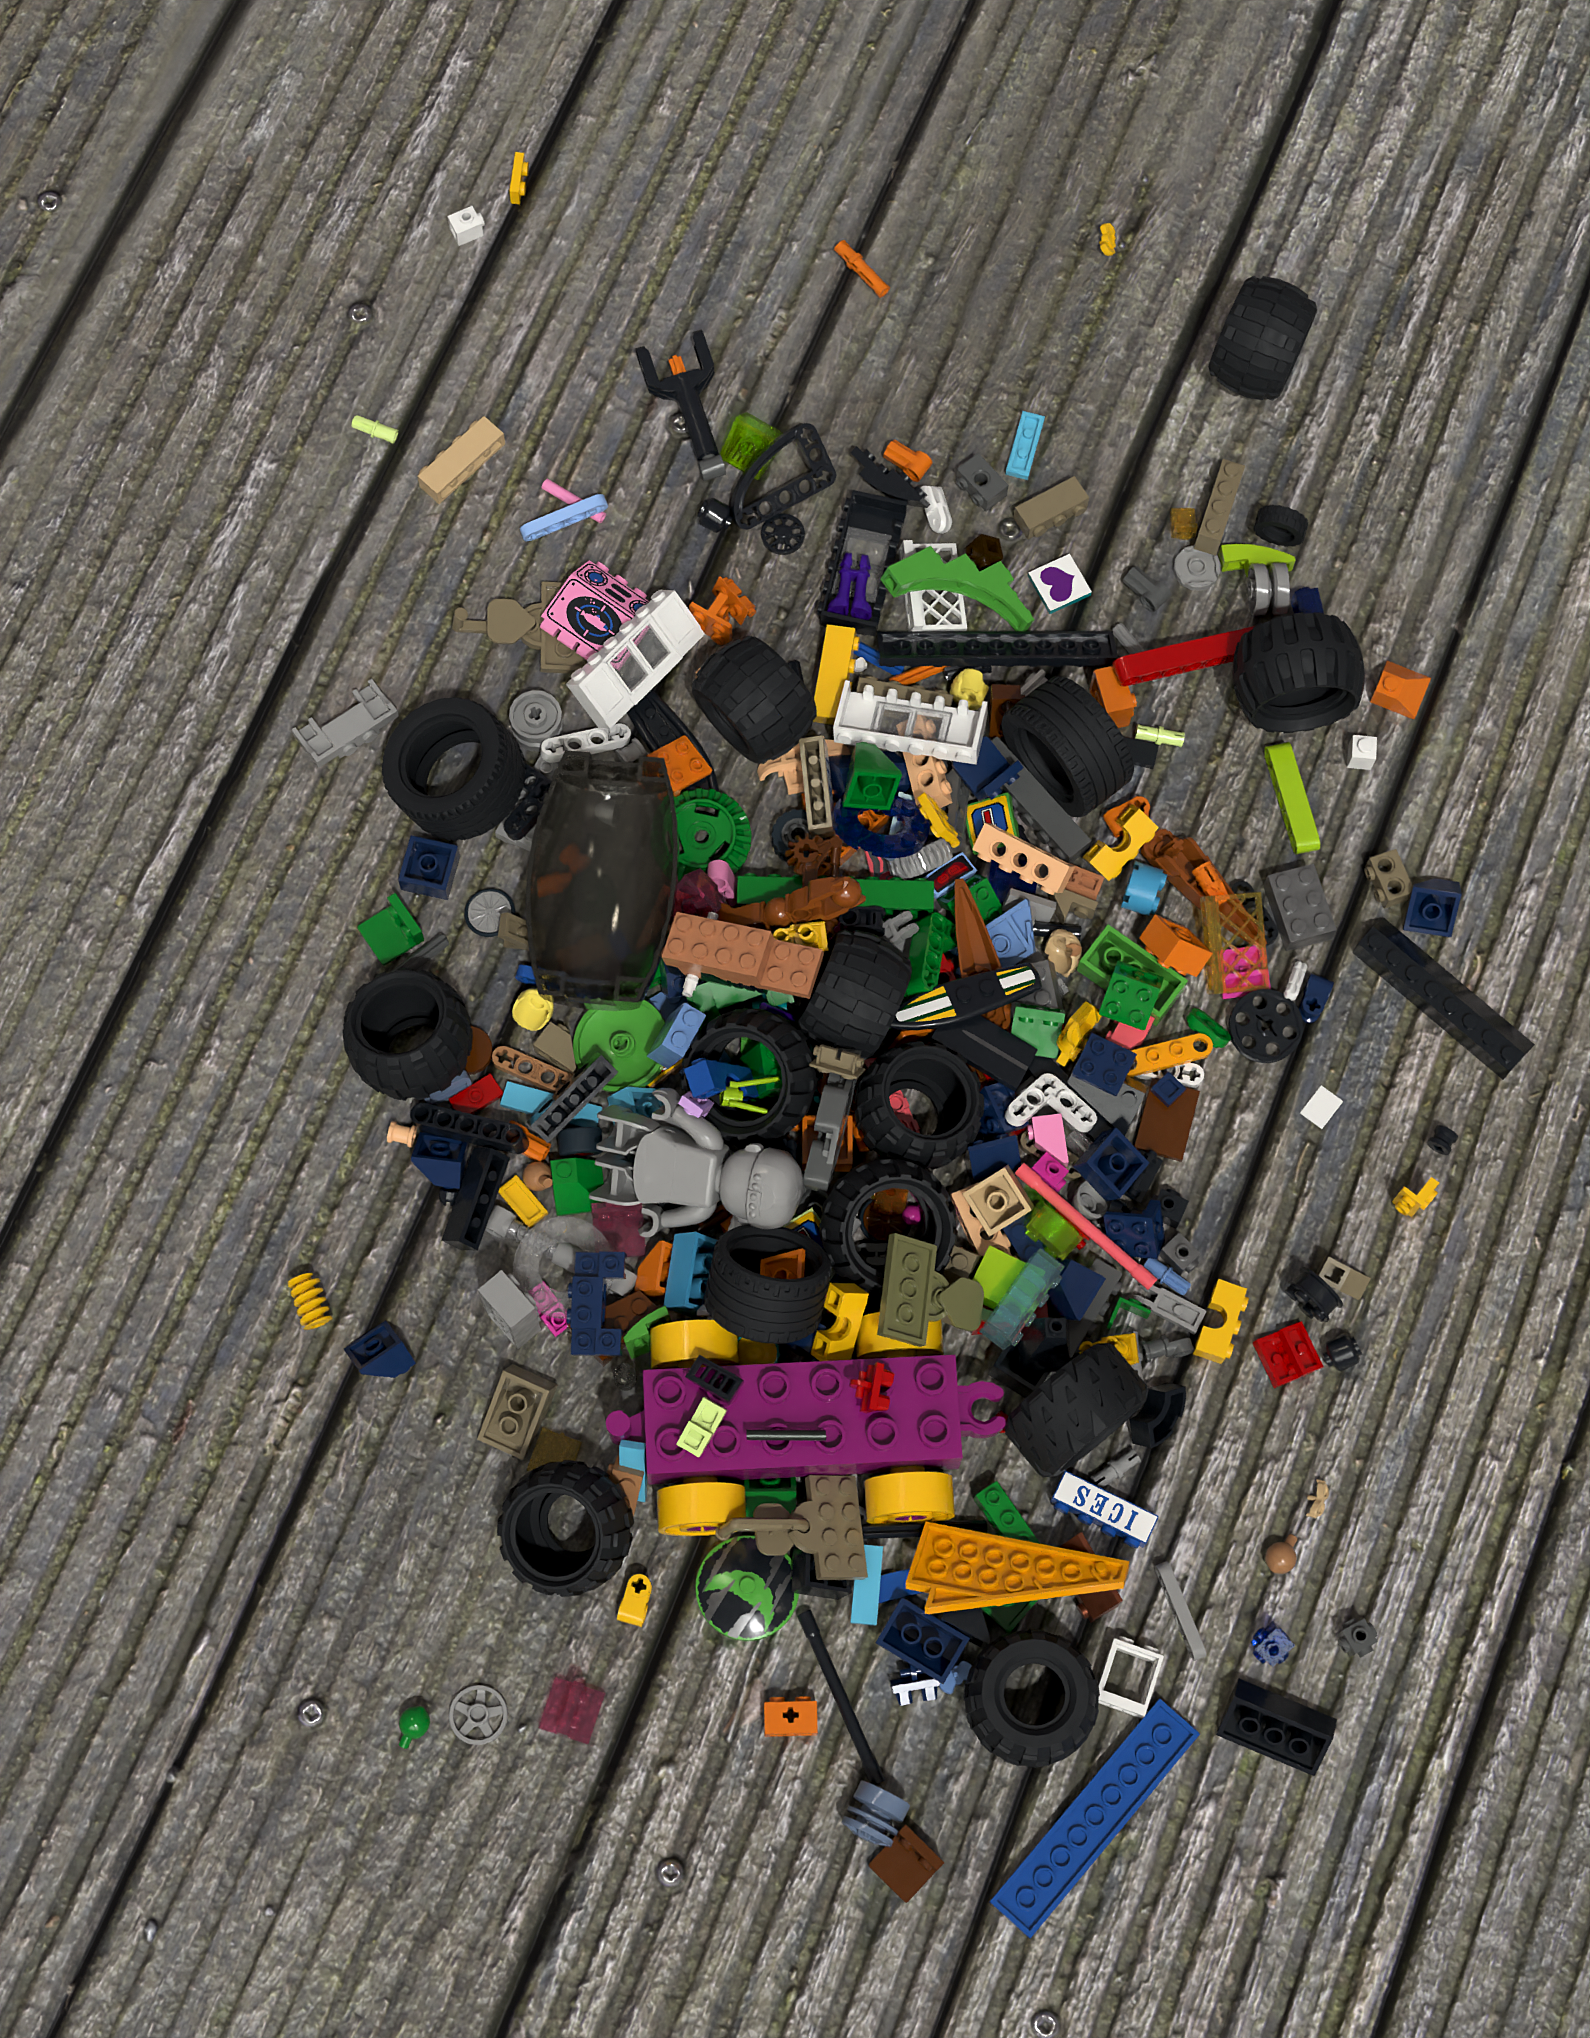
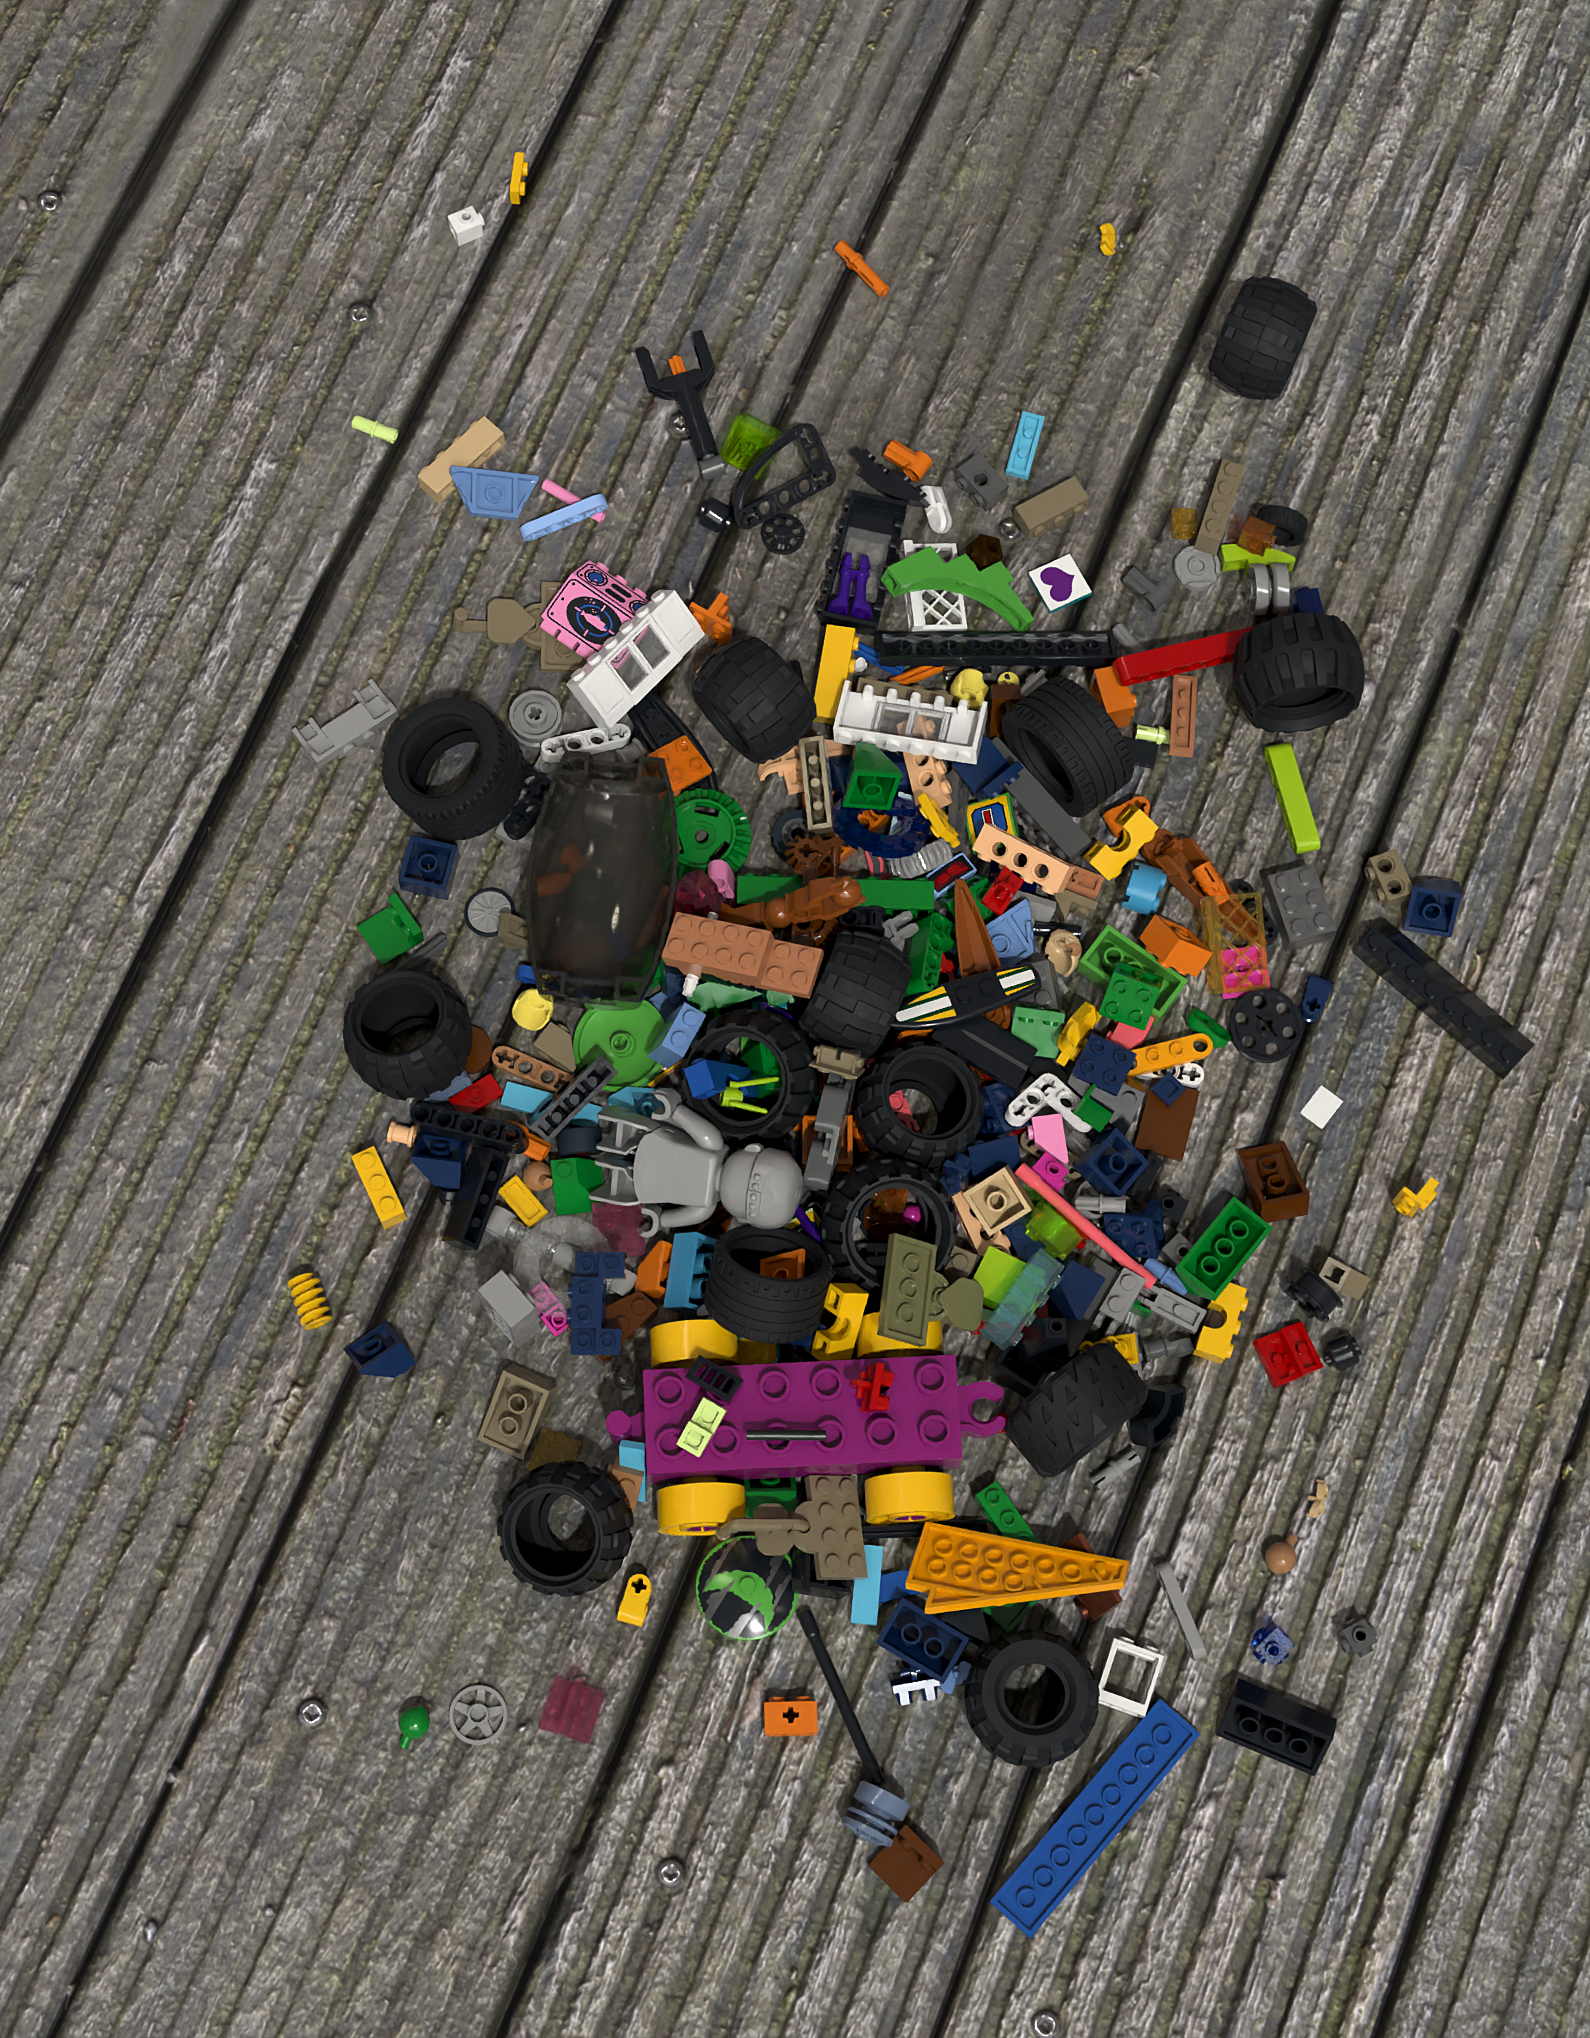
bright green slope [623,1306,672,1359] -> none
lavender bracket [678,1091,714,1118] -> none
orange hinge [712,576,756,625] -> none
yellow connector [773,921,829,952] -> none
brick [1050,1471,1159,1549] -> none
white axle [1284,961,1307,1001] -> none
white brick [1347,735,1377,770] -> none
orange slope [1370,661,1431,719] -> none
black wheel [1427,1125,1459,1155] -> none
none -> yellow arch [351,1146,407,1230]
none -> medium blue wing [449,466,539,521]
none -> dark purple bar [795,1203,821,1243]
none -> dark blue hips [940,1152,971,1196]
none -> red hips [980,866,1024,916]
none -> light yellow tile [996,671,1021,685]
none -> green bracket [1073,1083,1113,1132]
none -> light grey axle [1075,1194,1126,1214]
none -> light grey hinge [1091,1267,1146,1337]
none -> nougat plate [1168,674,1197,758]
none -> green slope [1175,1196,1273,1301]
none -> clear orange brick [1237,516,1277,557]
none -> reddish brown slope [1237,1141,1310,1223]

